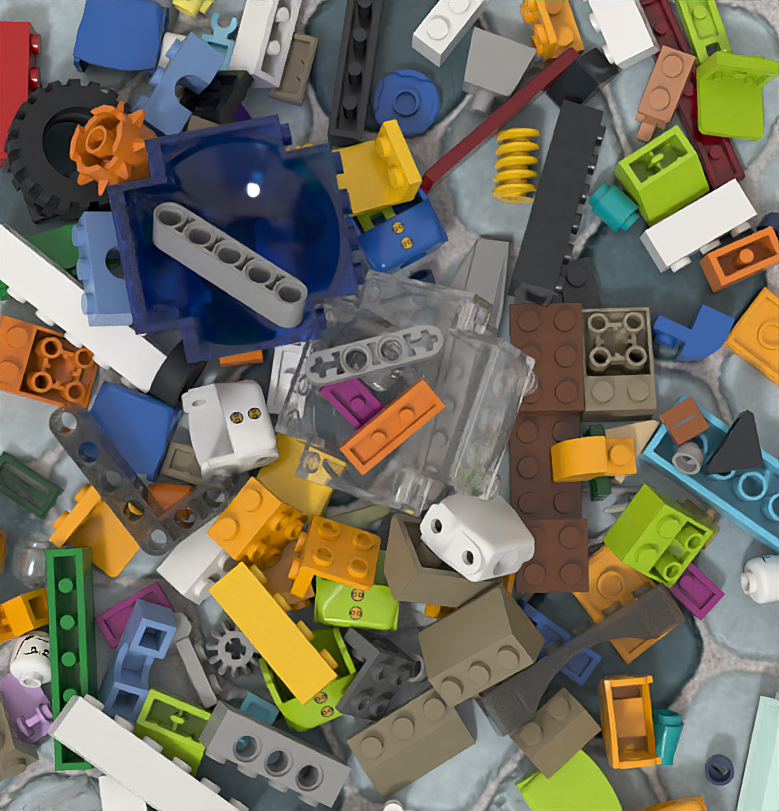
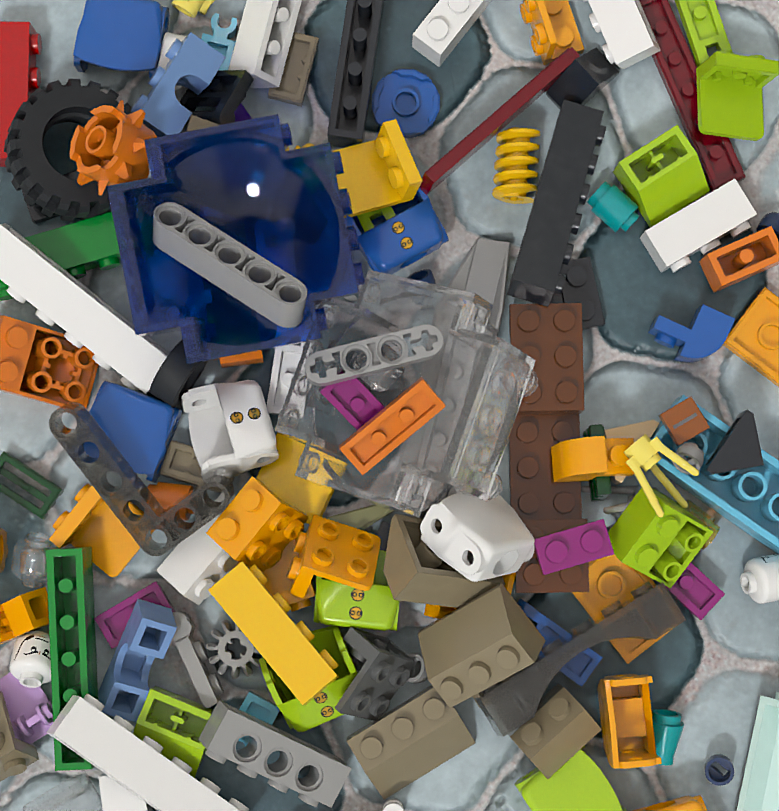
medium blue arch [72,212,141,327] -> none
light grey torso [462,27,537,118] -> none
dark tan slope [580,307,657,422] -> none
nougat hinge [635,45,696,144] -> none
none -> magenta plate [534,519,614,575]
none -> light yellow plant [624,434,699,517]

